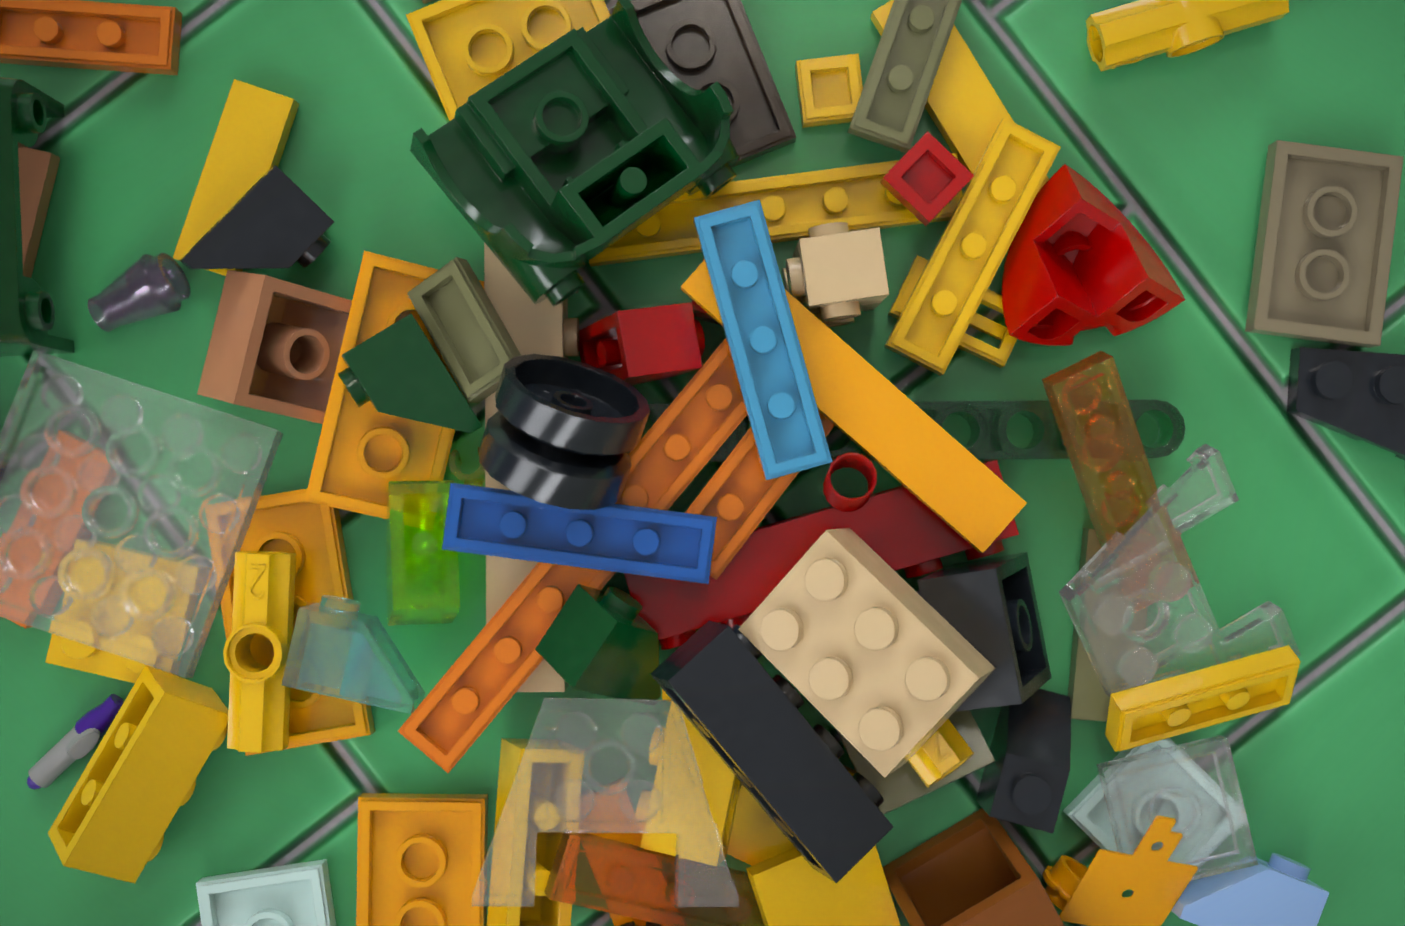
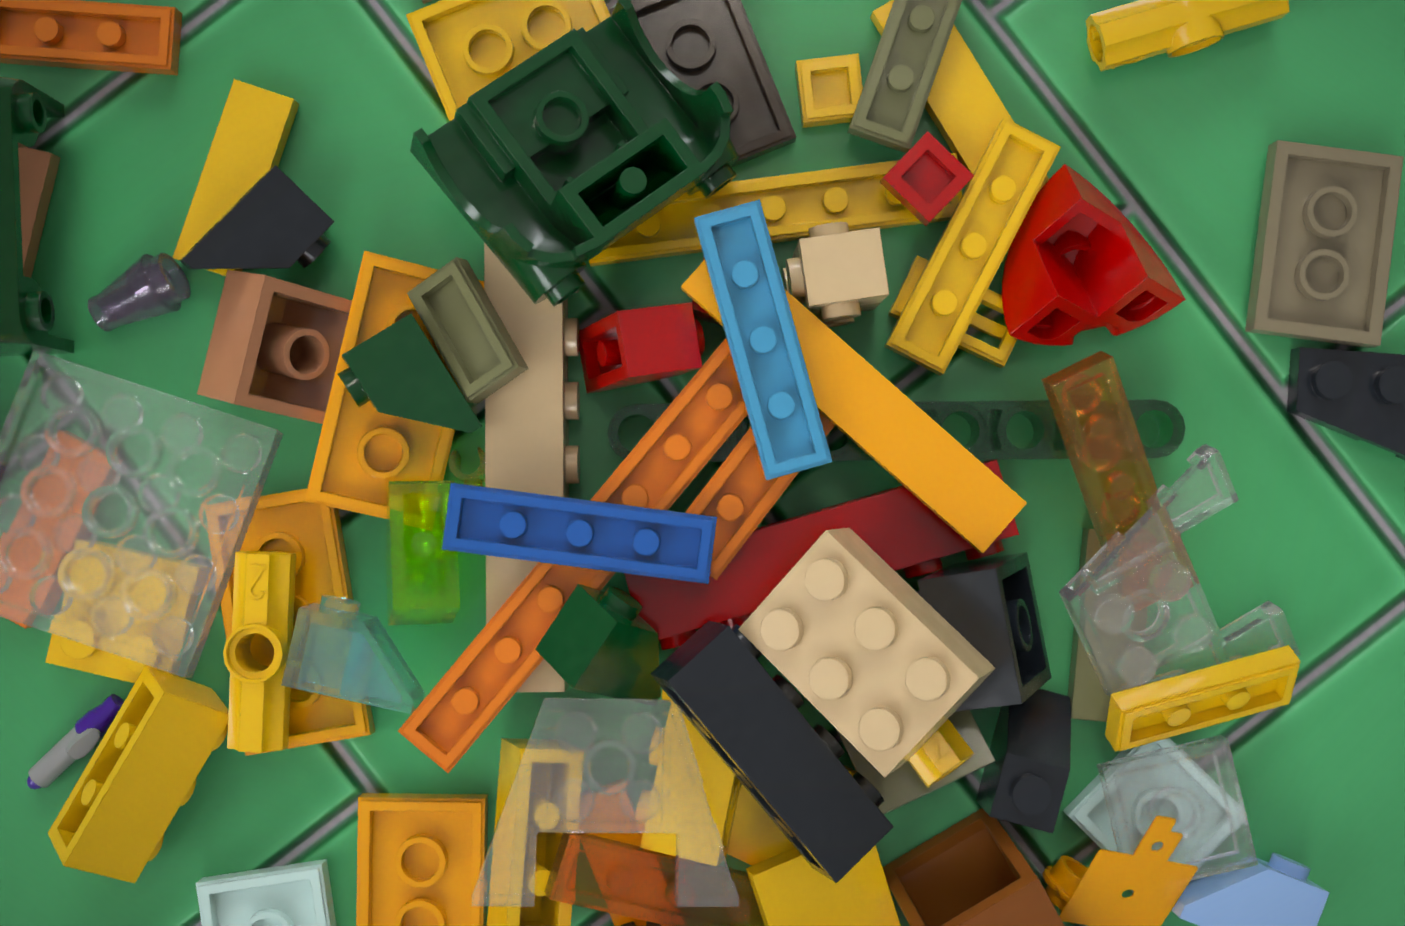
black wheel [479,354,650,510] -> none
red piece [823,453,877,512] -> none

